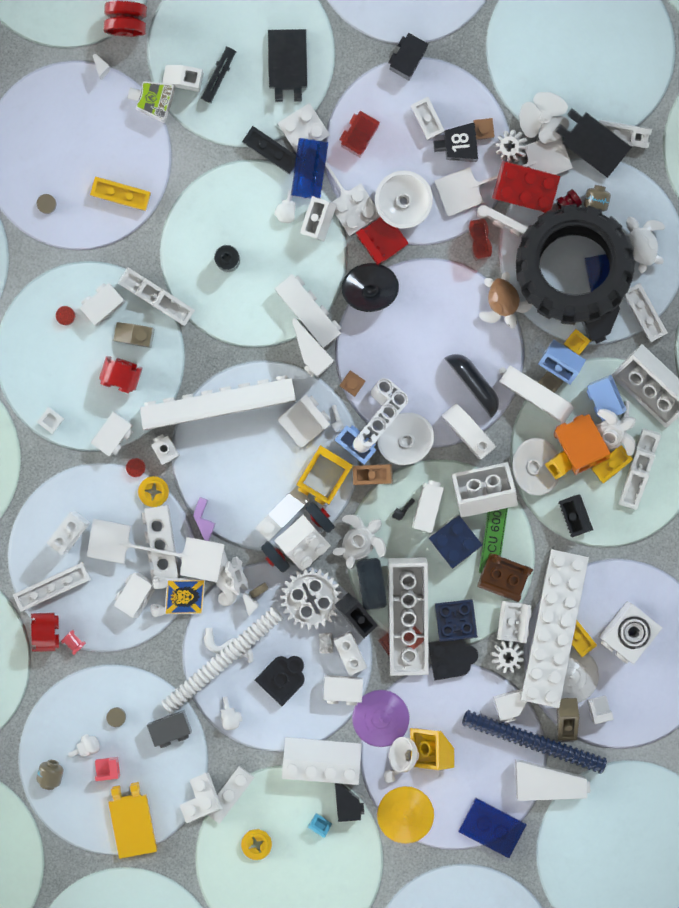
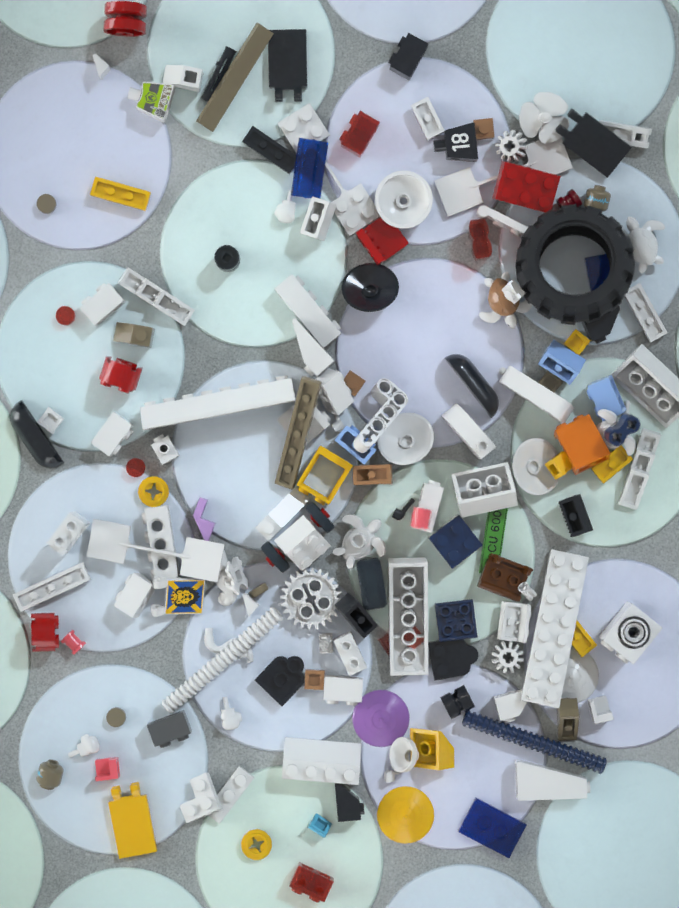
none -> black brick [10,400,64,468]
none -> dark tan tile [196,23,274,132]
none -> dark tan plate [275,376,322,490]
none -> clear red brick [289,862,334,903]
none -> medium nougat plate [304,669,325,690]
none -> white brick [315,368,354,415]
none -> coral piece [411,507,431,530]
none -> black wheel [440,685,475,719]
none -> white plate [502,279,526,304]
none -> white piece [518,582,537,601]
none -> dark blue axle [604,413,640,446]

